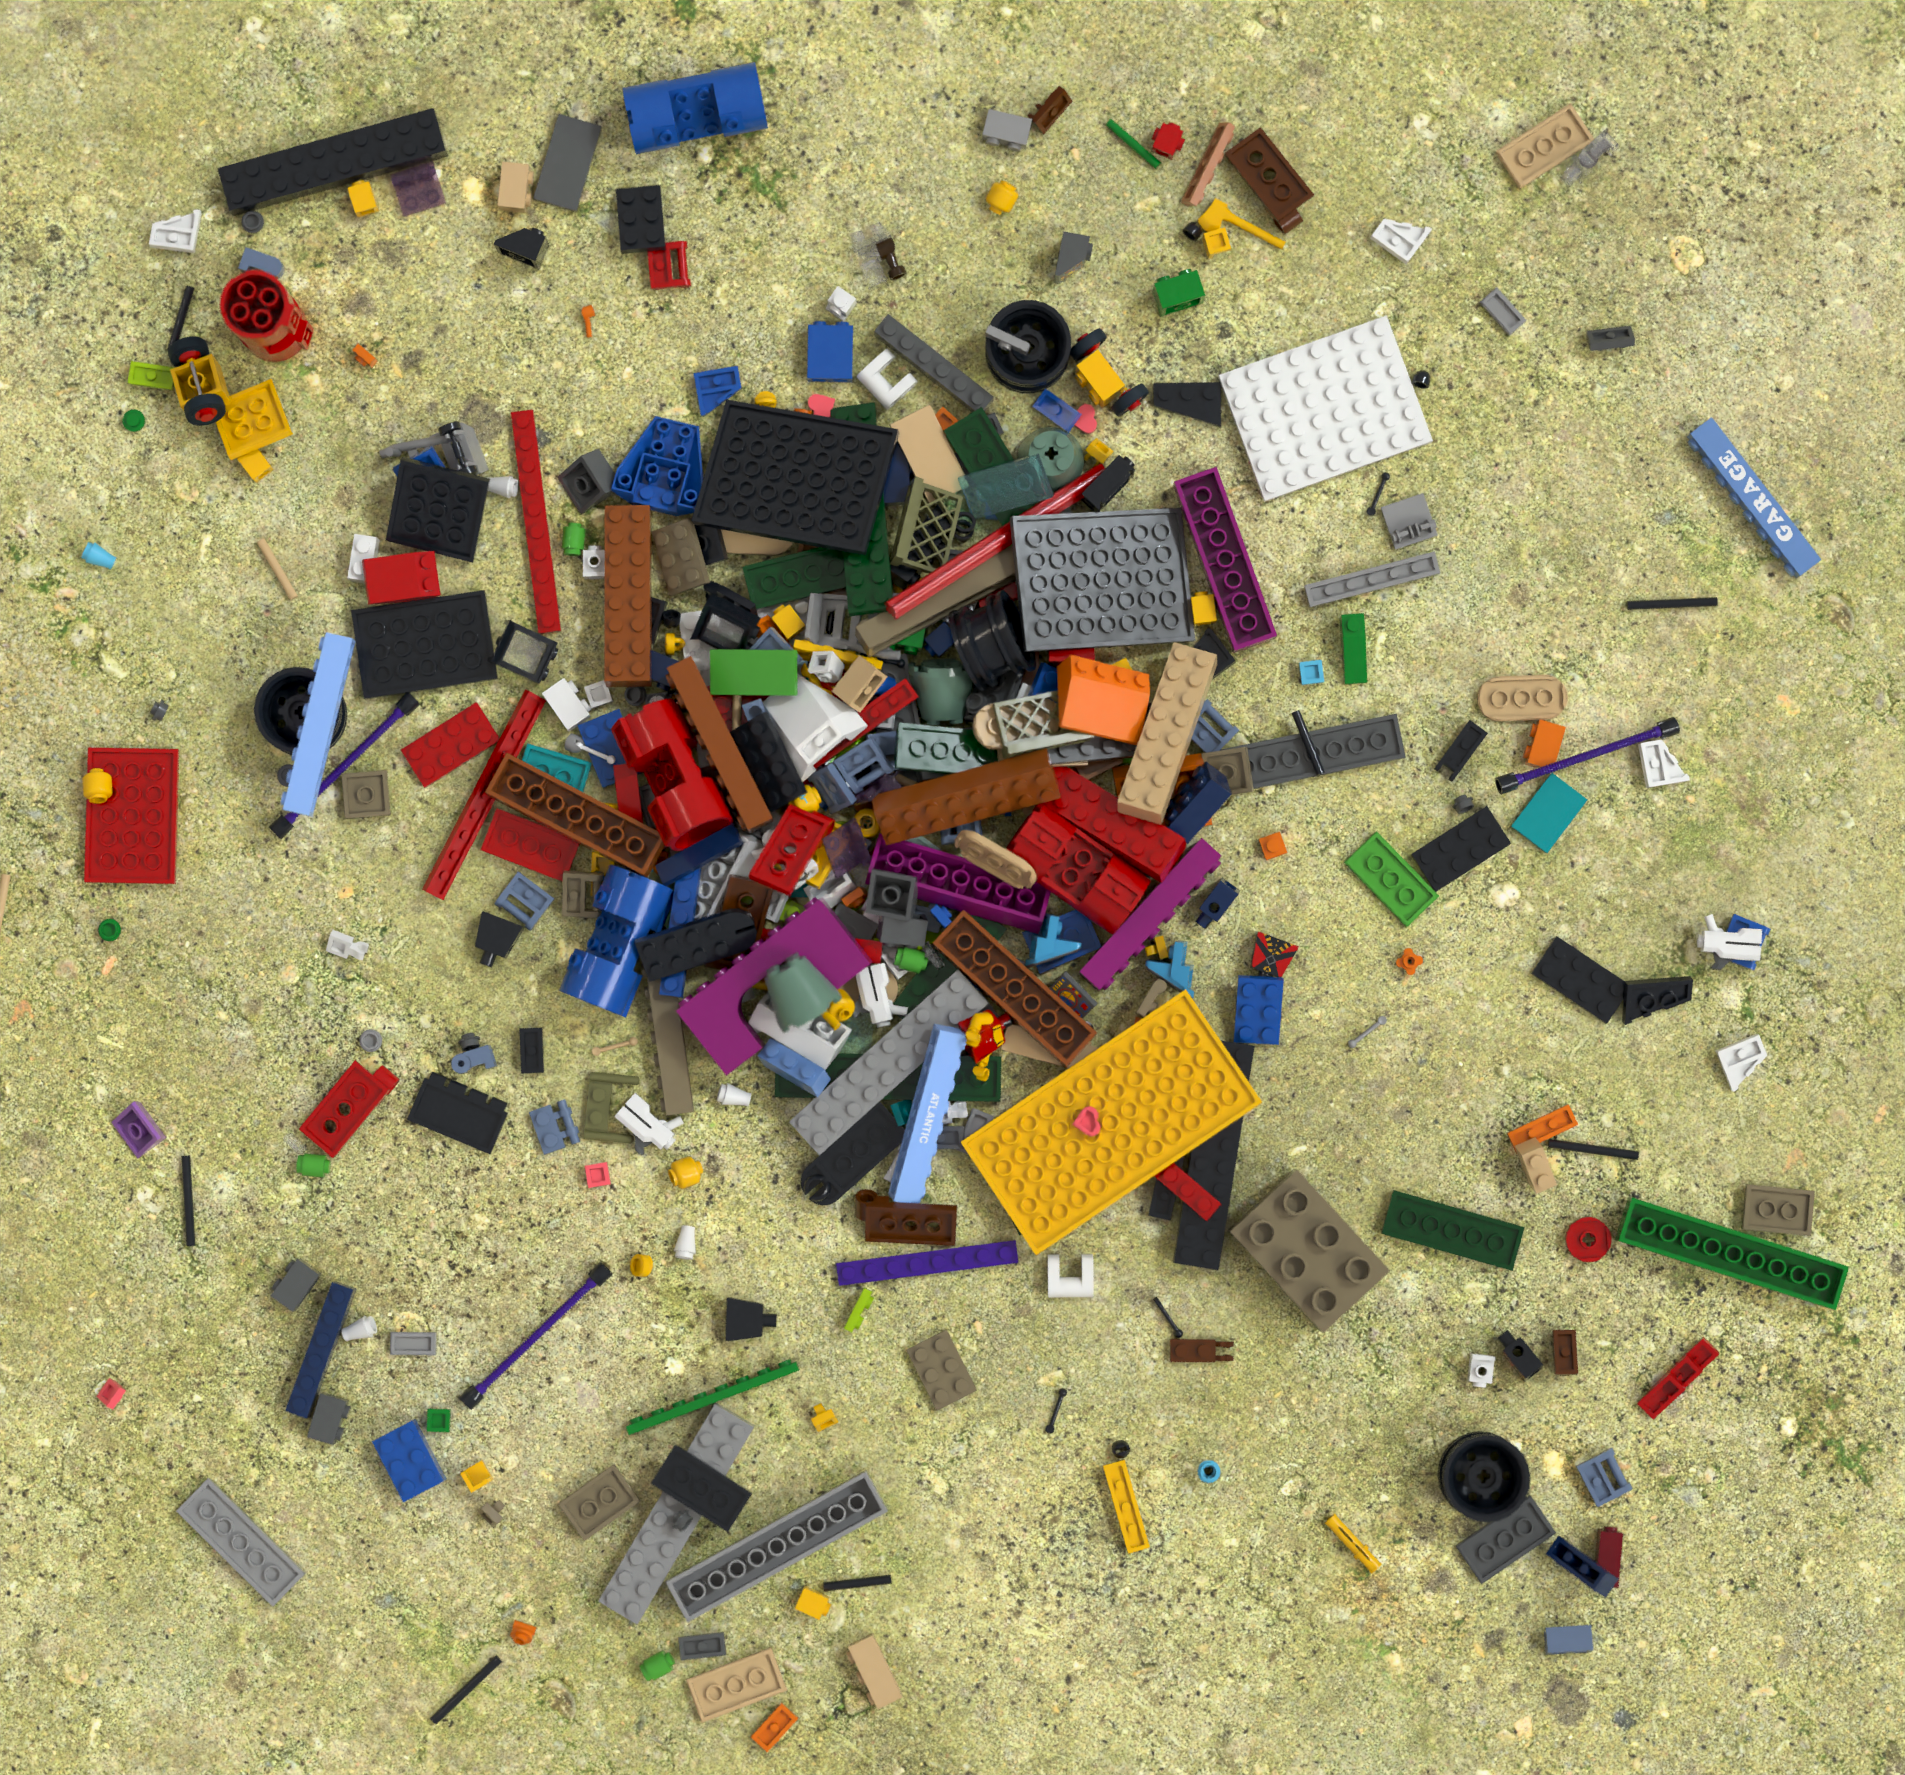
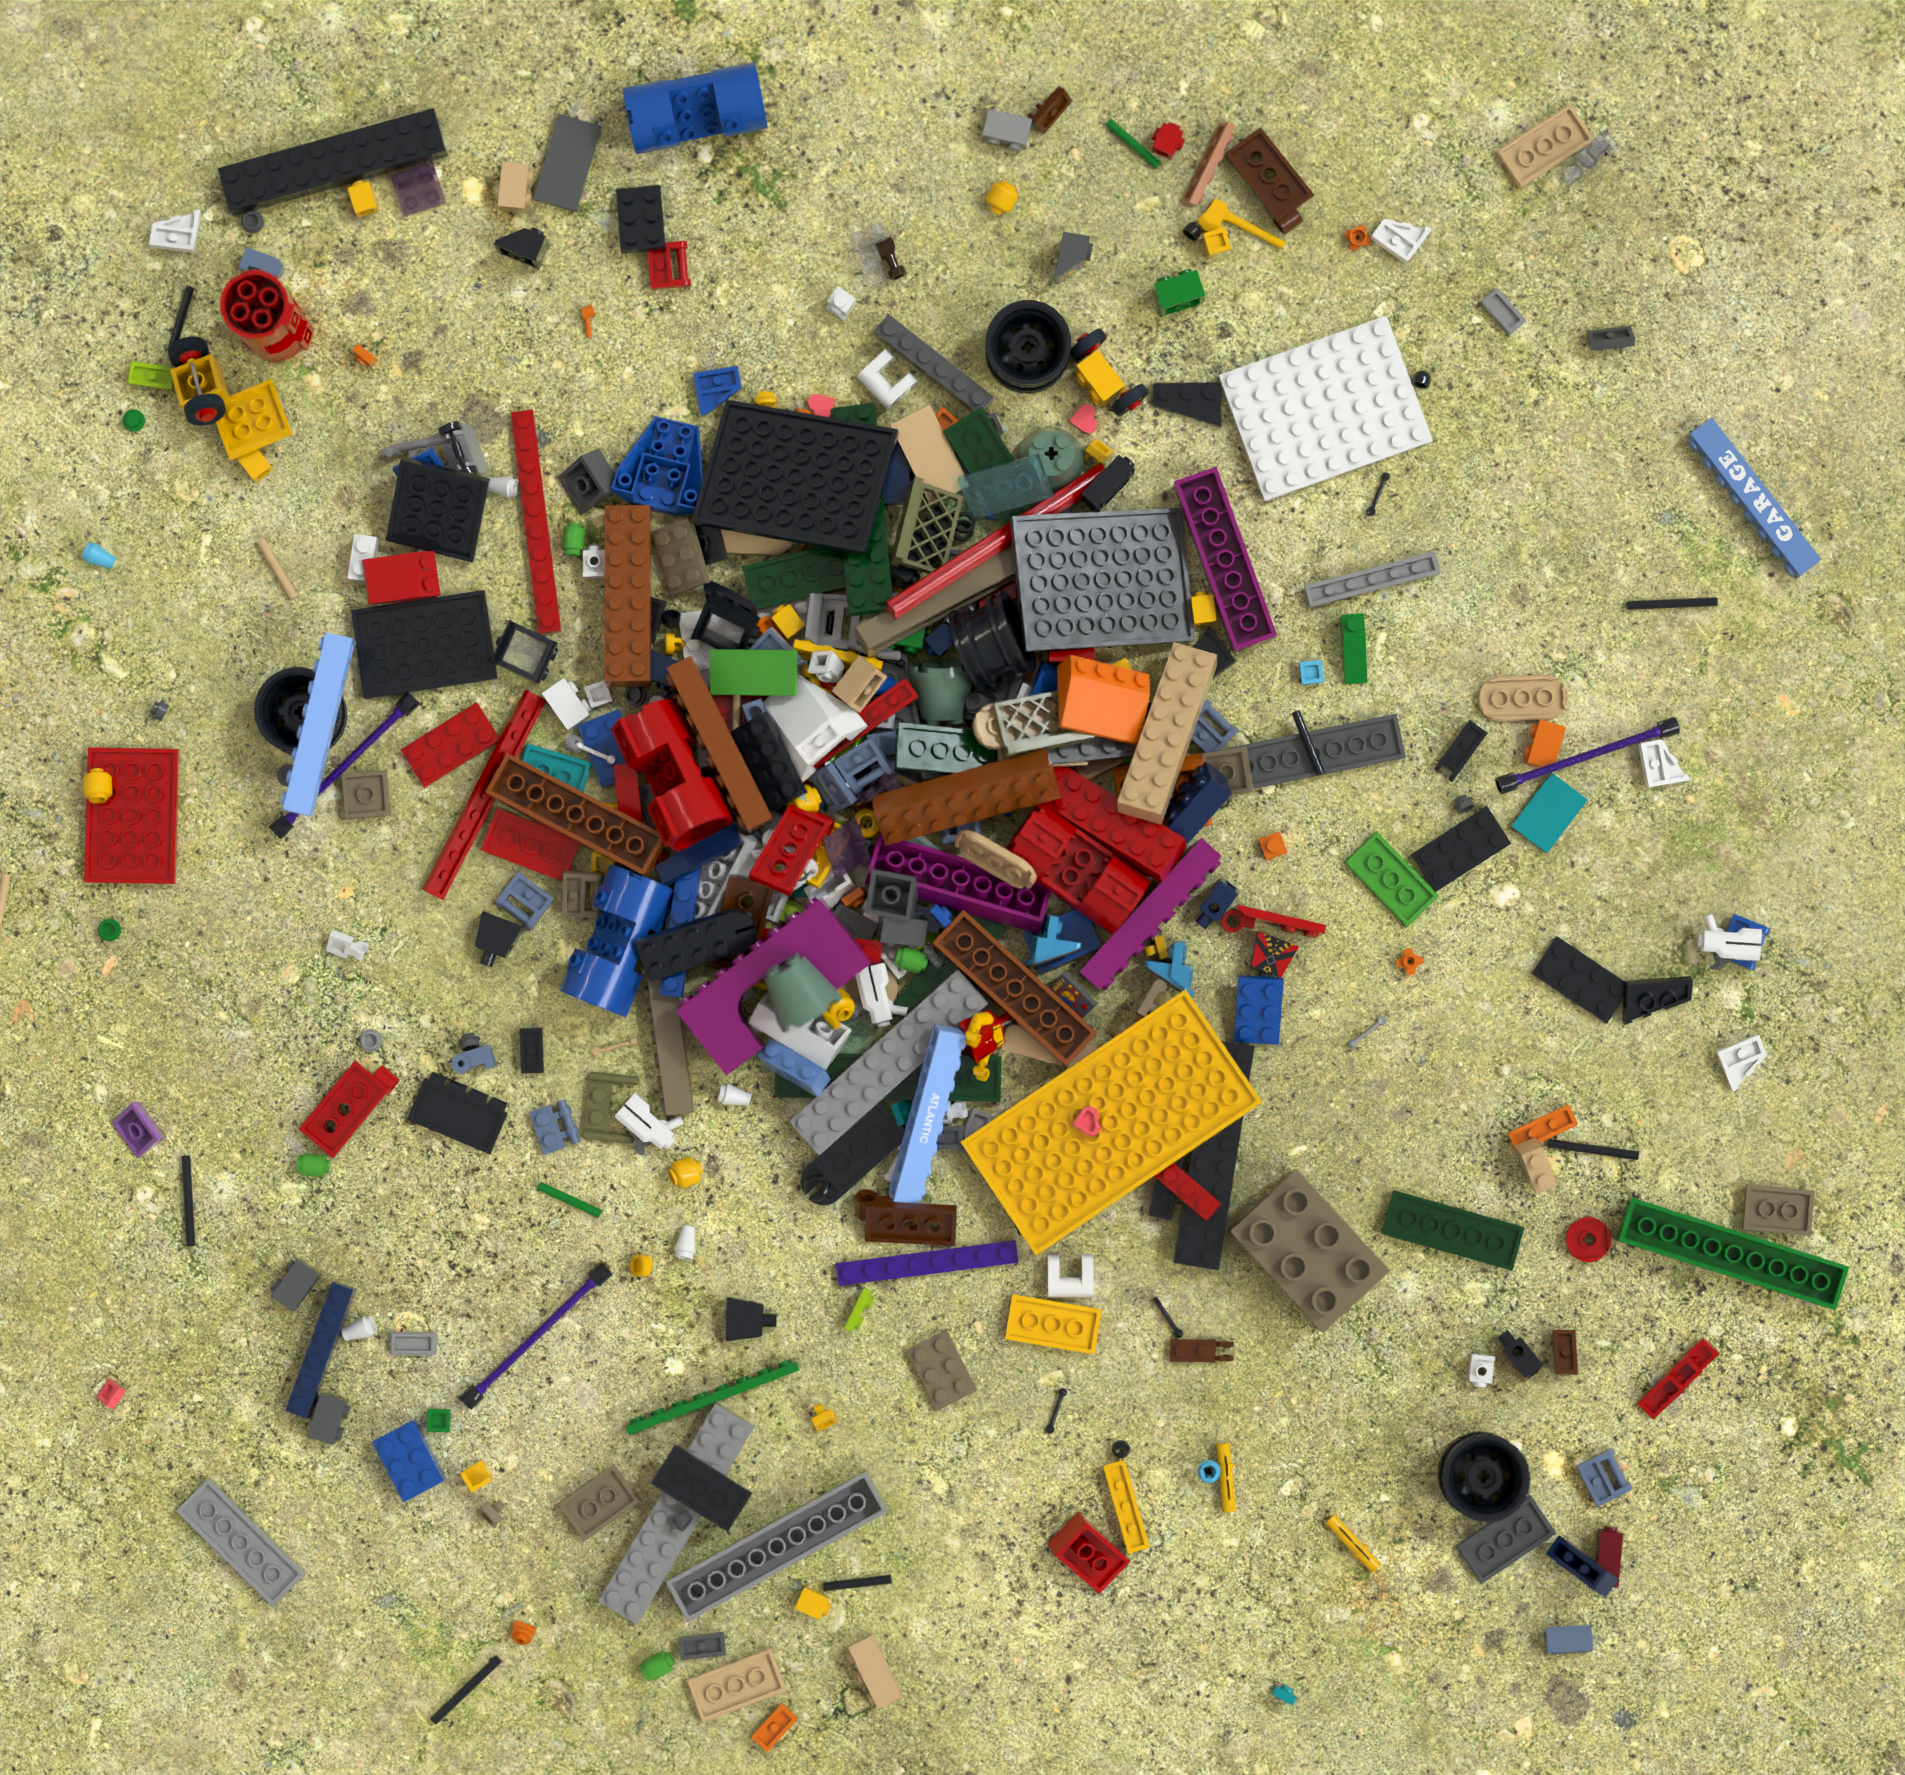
coral plate [585,1162,611,1188] -> none
blue panel [807,321,853,383] -> none
light grey plate [985,325,1030,355] -> none
blue plate [1032,388,1082,433] -> none
light grey hinge [1381,493,1438,550] -> none
none -> green bar [537,1182,602,1218]
none -> yellow plate [1005,1294,1102,1354]
none -> red slope [1047,1512,1131,1594]
none -> yellow pin [1216,1442,1237,1512]
none -> red hinge [1220,905,1326,939]
none -> teal plate [1271,1683,1297,1706]
none -> orange plate [1345,225,1370,251]

